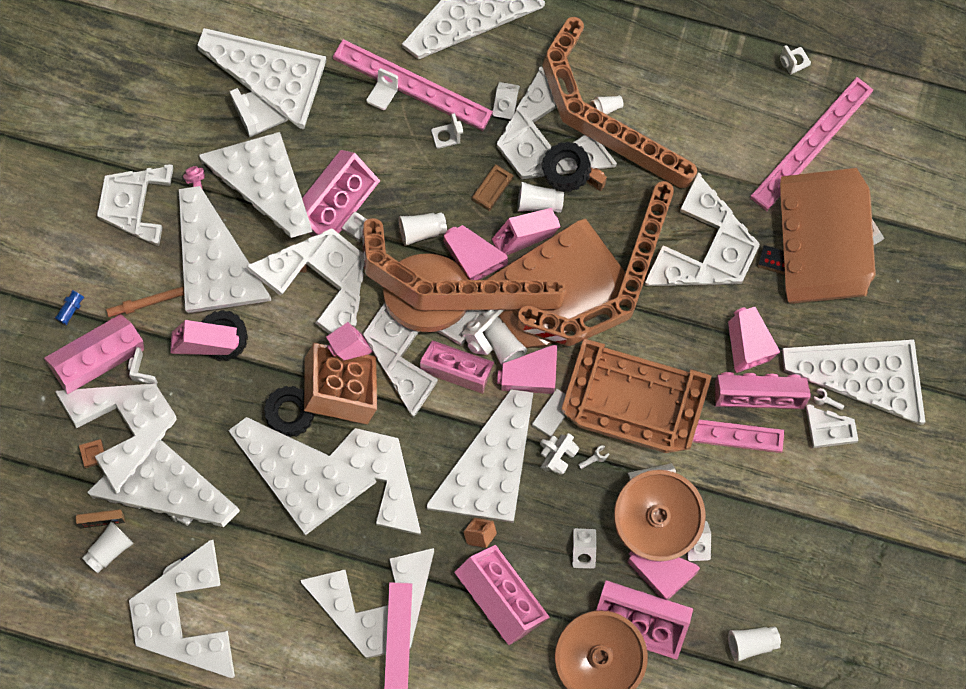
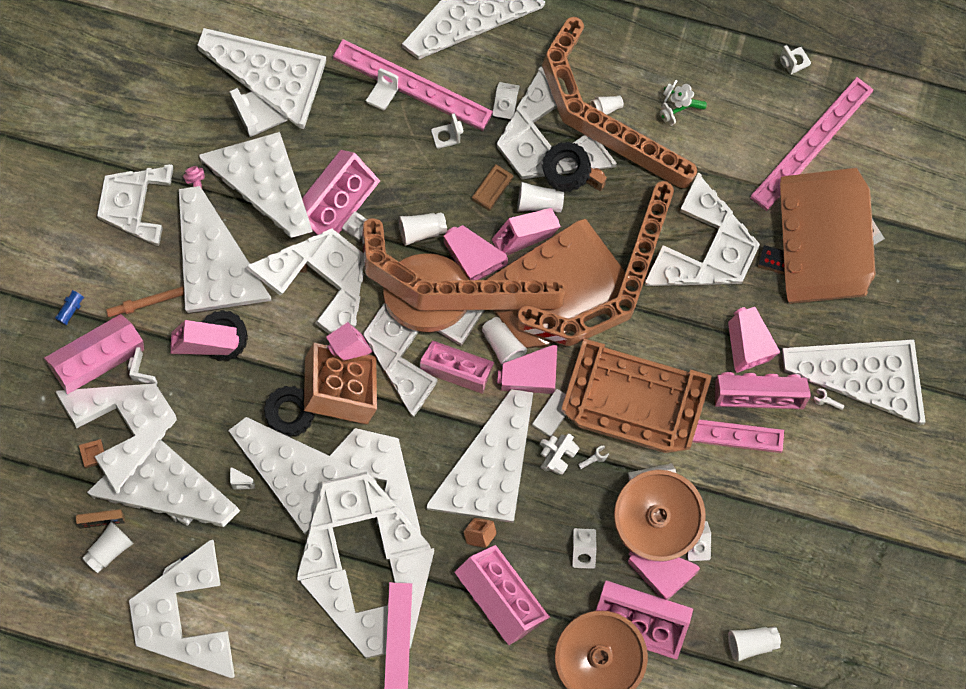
white bracket [462,310,504,355] -> none
white wing [806,405,858,448] -> none
none -> white slope [230,468,255,490]
none -> white wing [297,472,431,580]
none -> white plant [660,80,707,126]

